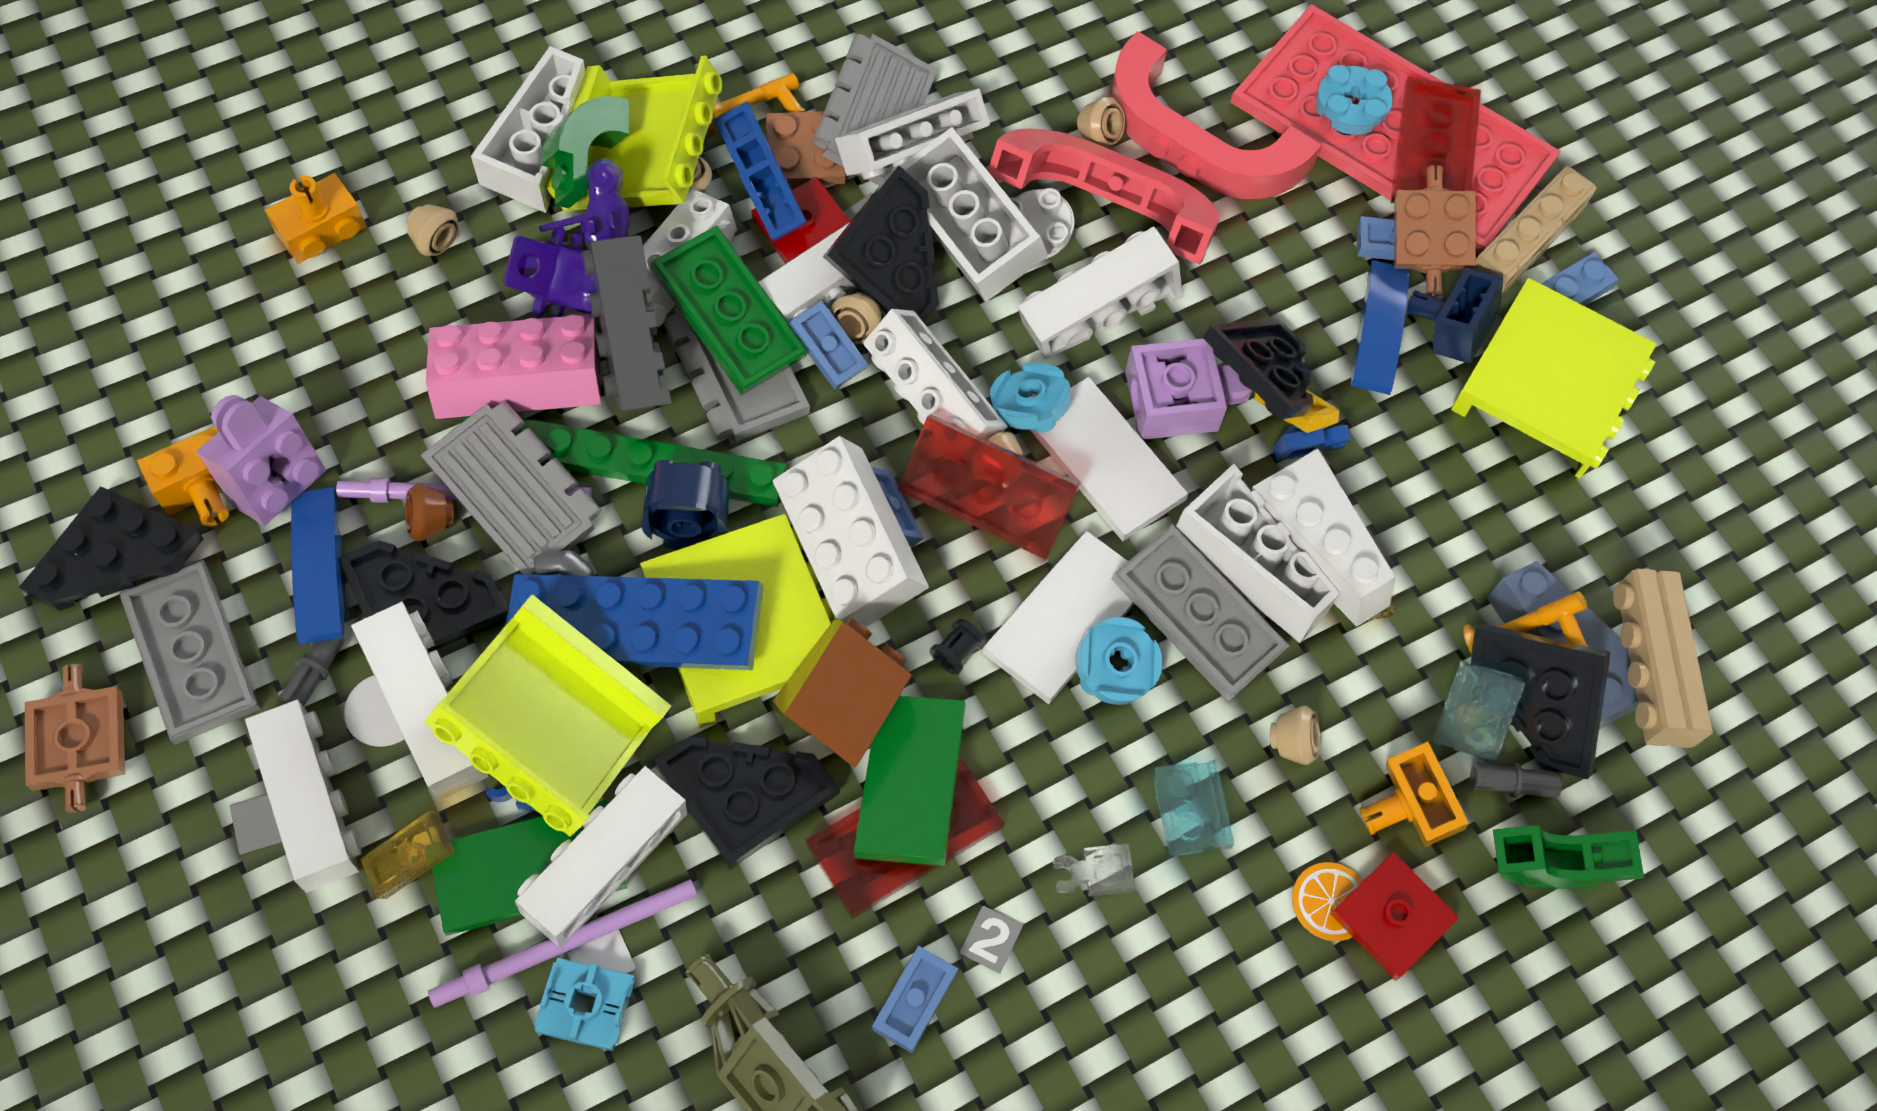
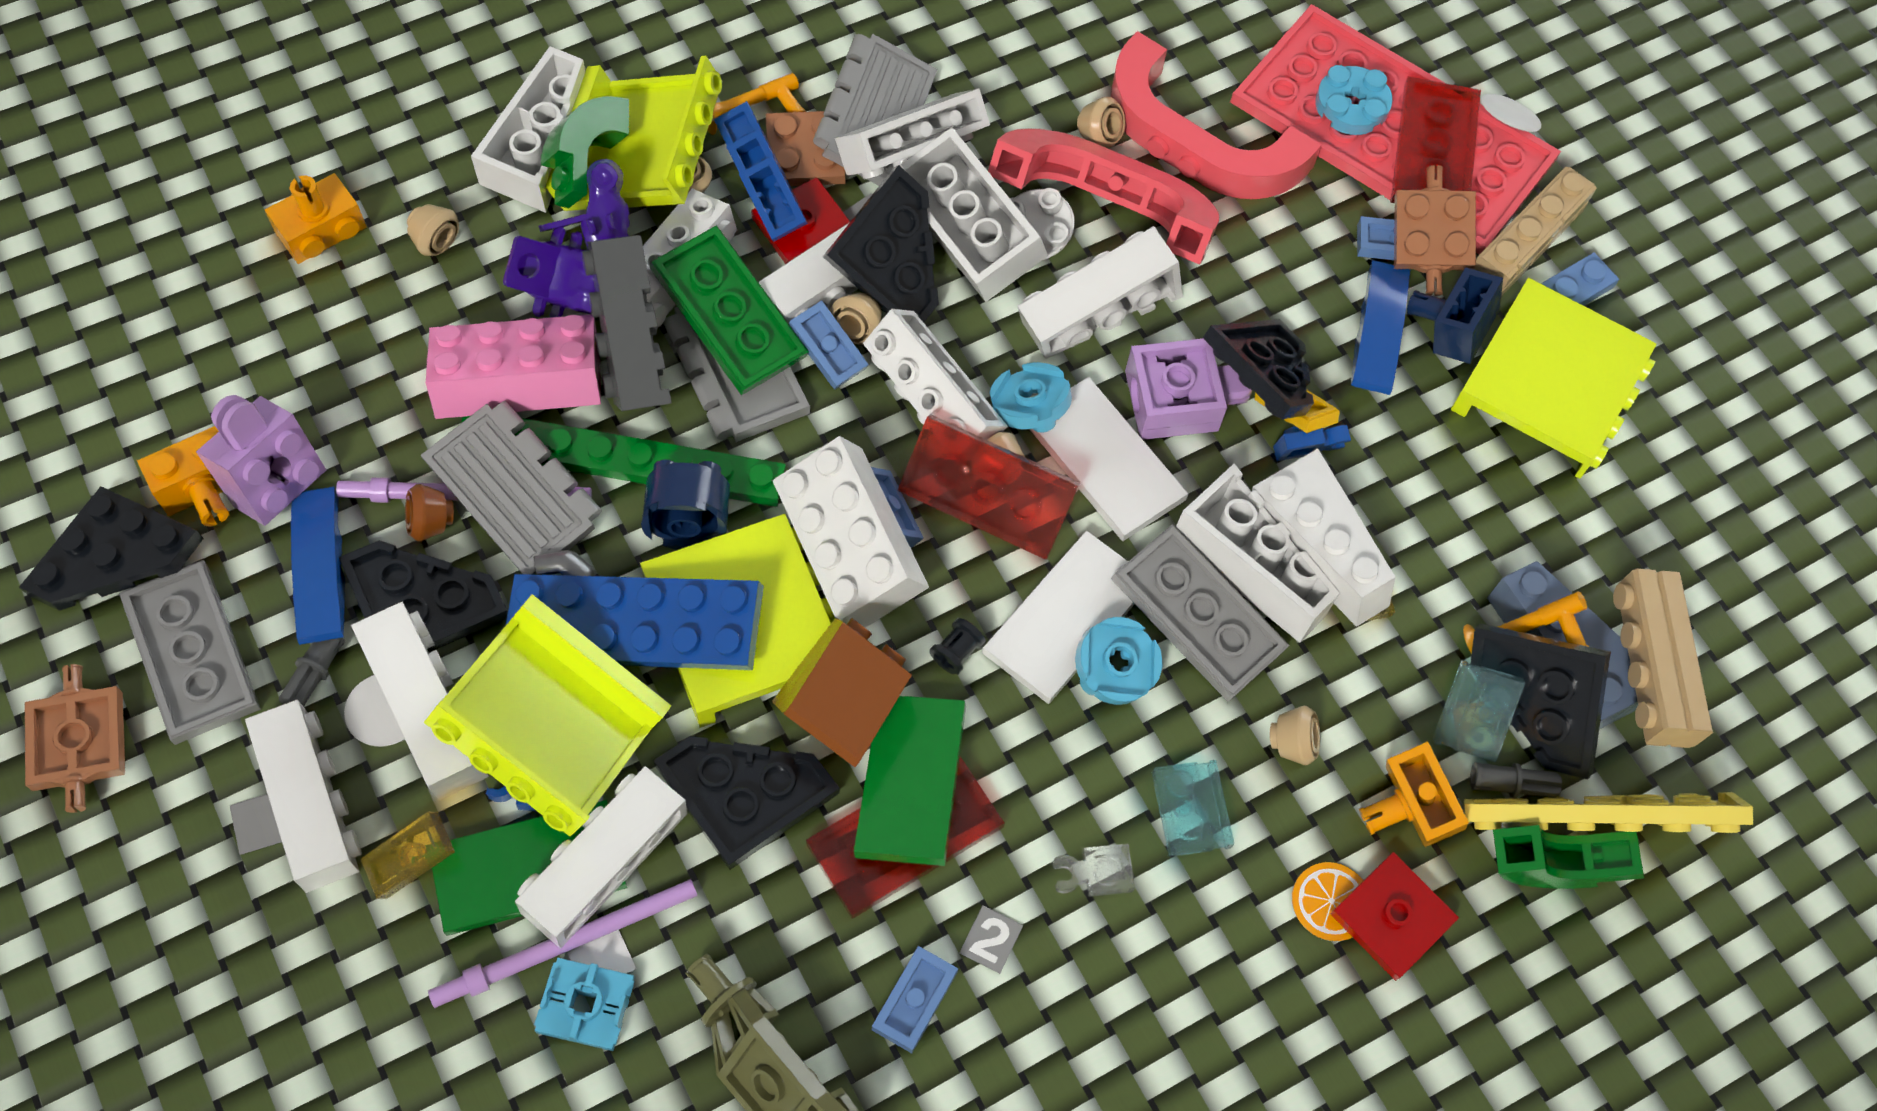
none -> light yellow wing [1464,792,1753,833]
none -> white sticker [1481,94,1541,132]

